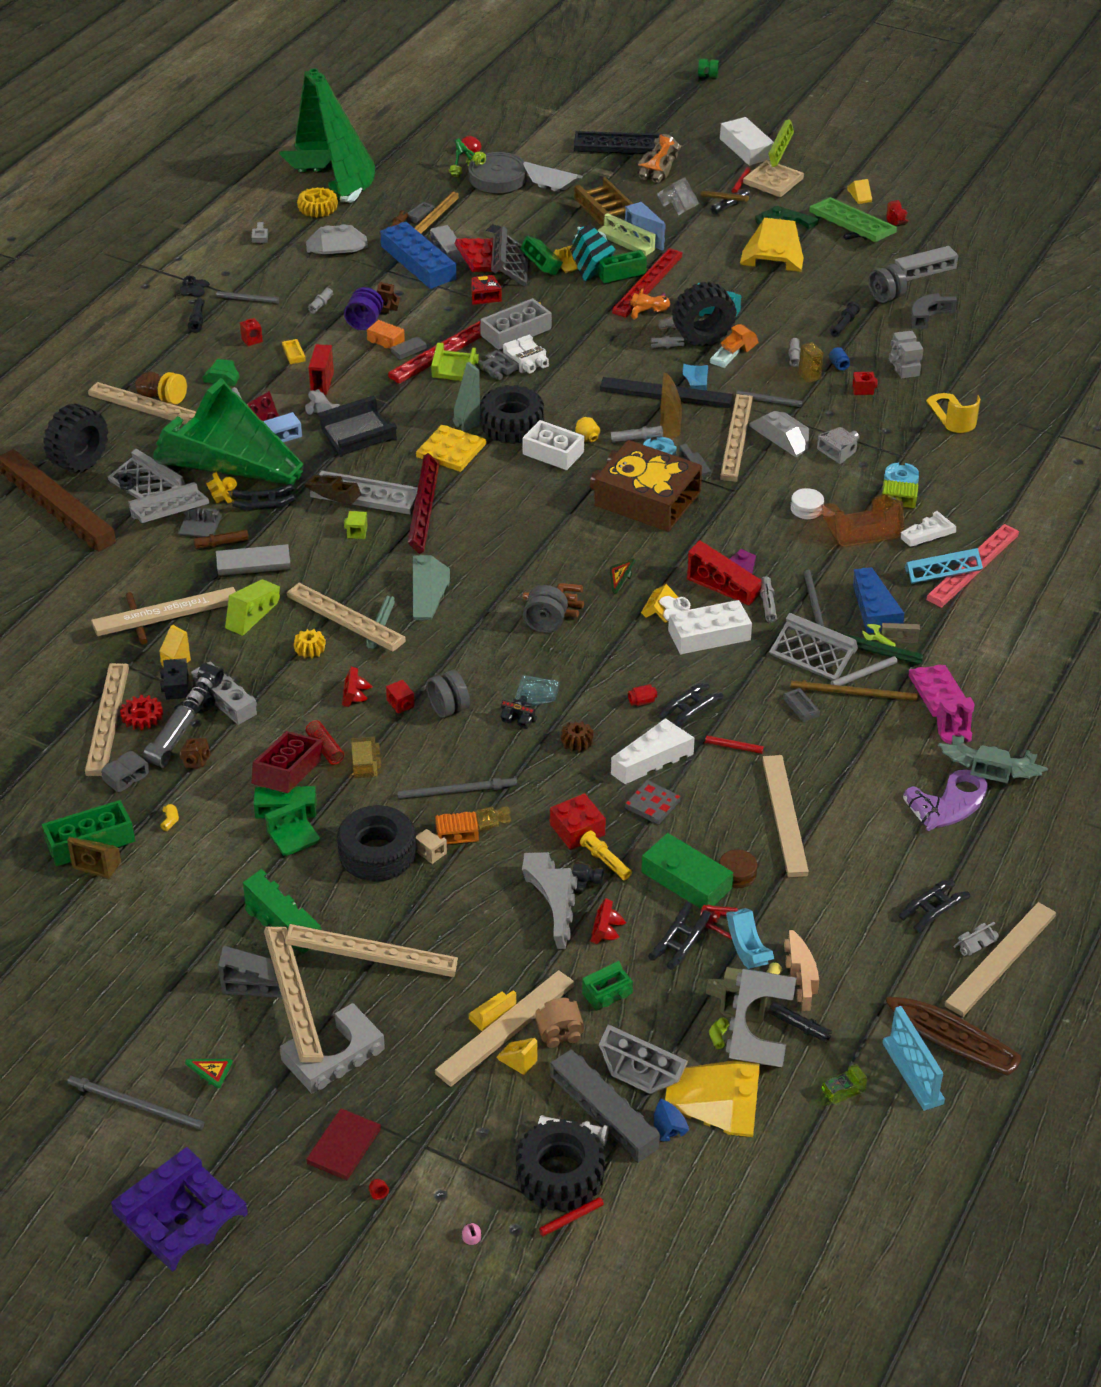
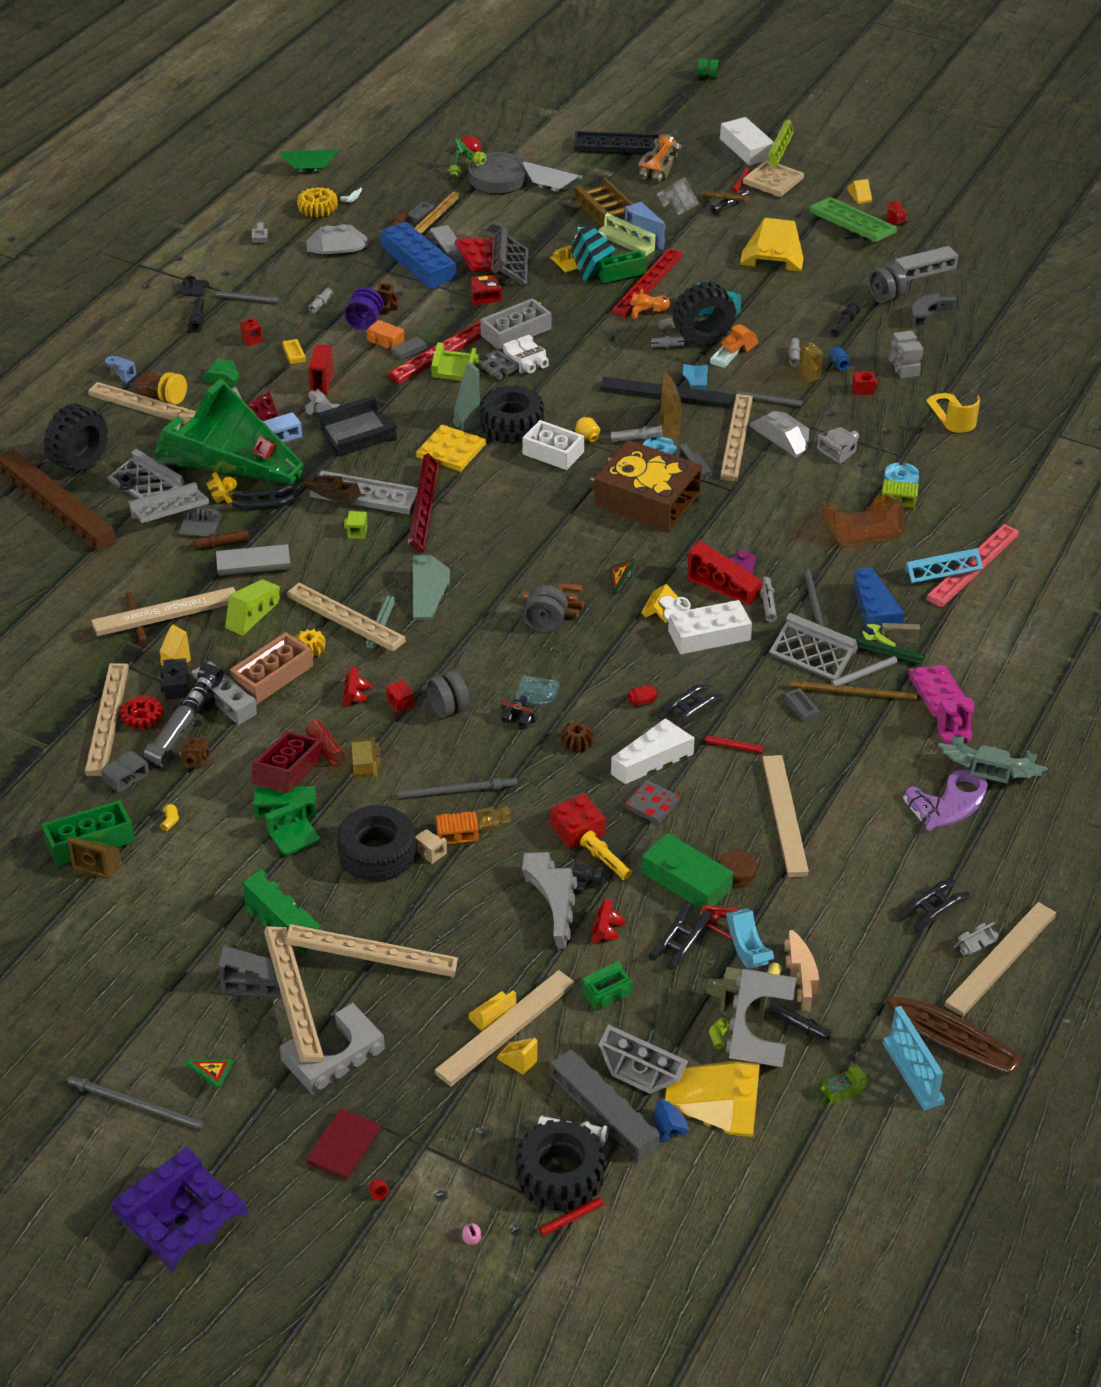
green cone [294,68,375,200] -> none
green brick [520,236,563,276] -> none
medium nougat brick [535,998,584,1048] -> none
dark green wing [755,206,819,229] -> none
white head [791,488,824,519] -> none
white wing [901,511,956,546] -> none
none -> medium blue leg [105,356,136,382]
none -> nougat slope [230,632,313,704]
none -> red tile [252,436,276,460]

